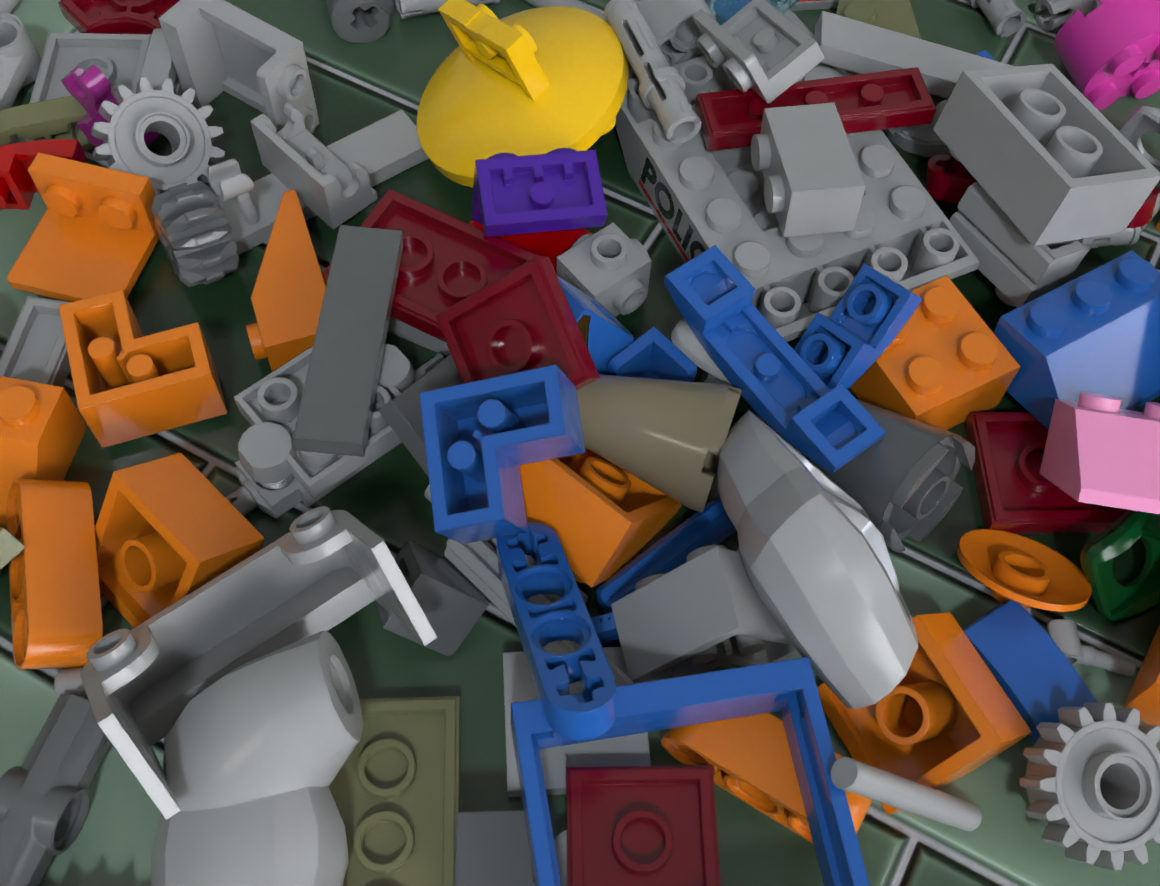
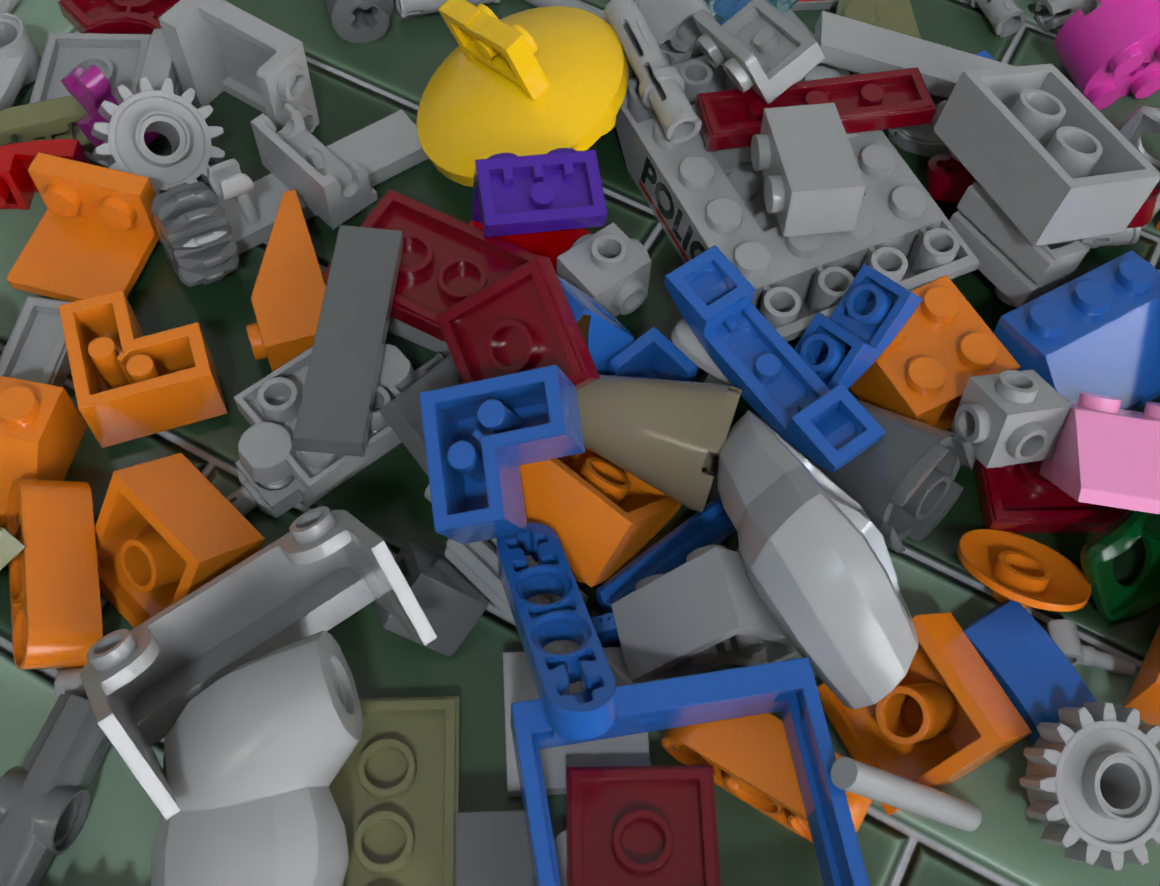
none -> light grey brick [950,369,1073,469]

